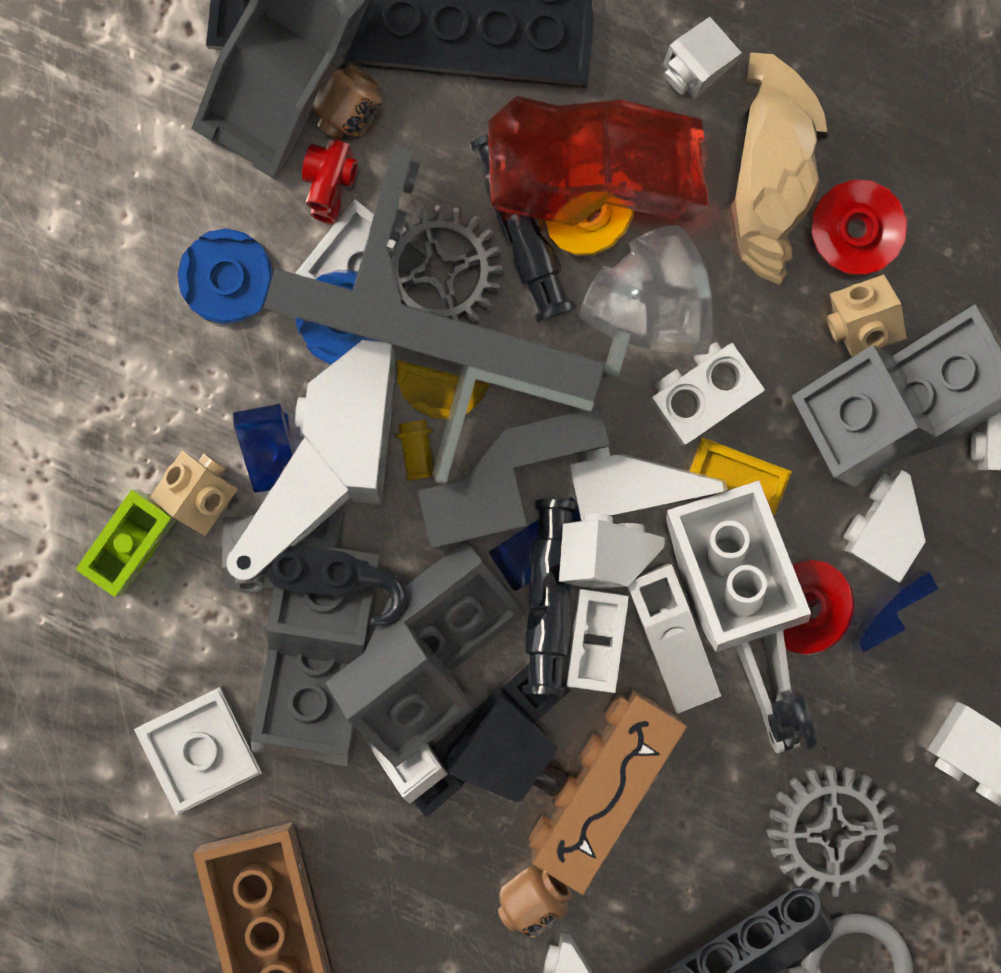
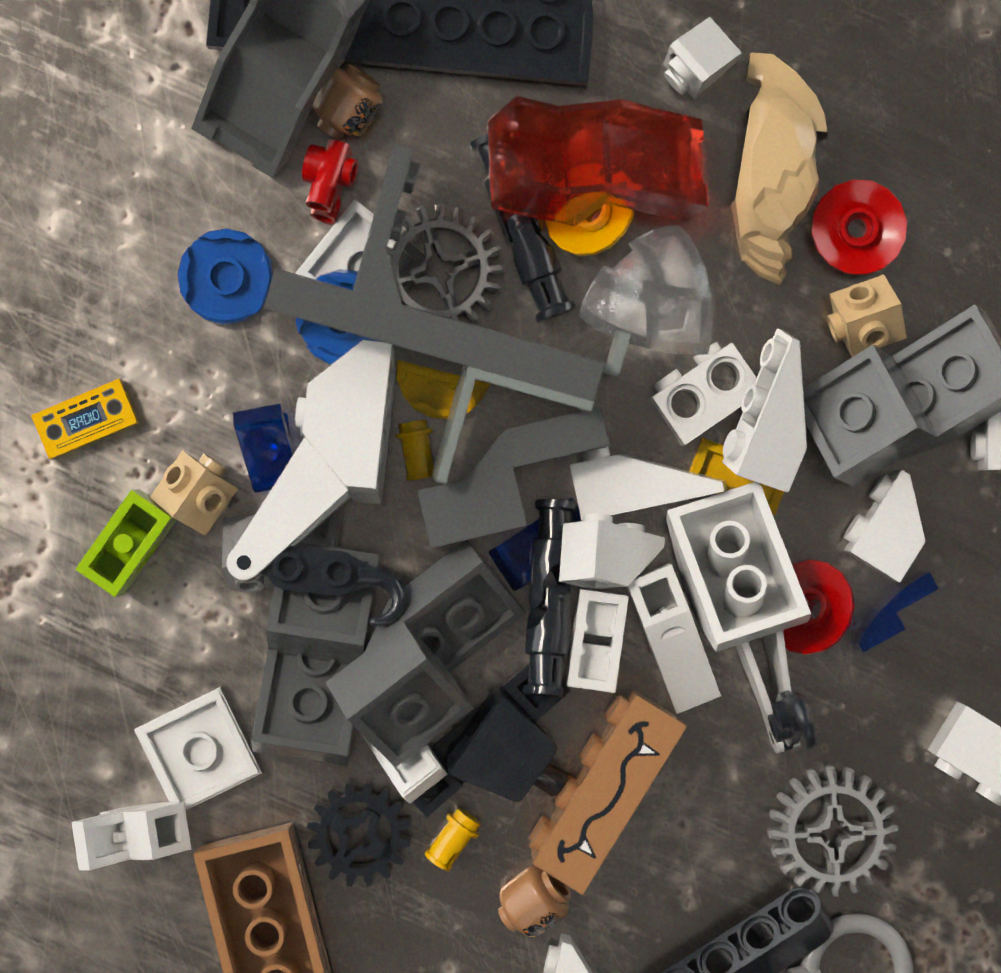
none -> yellow tile [31,379,140,460]
none -> white brick [71,802,191,870]
none -> black gear [307,781,411,887]
none -> yellow pin [424,807,481,872]
none -> white slope [722,328,807,492]

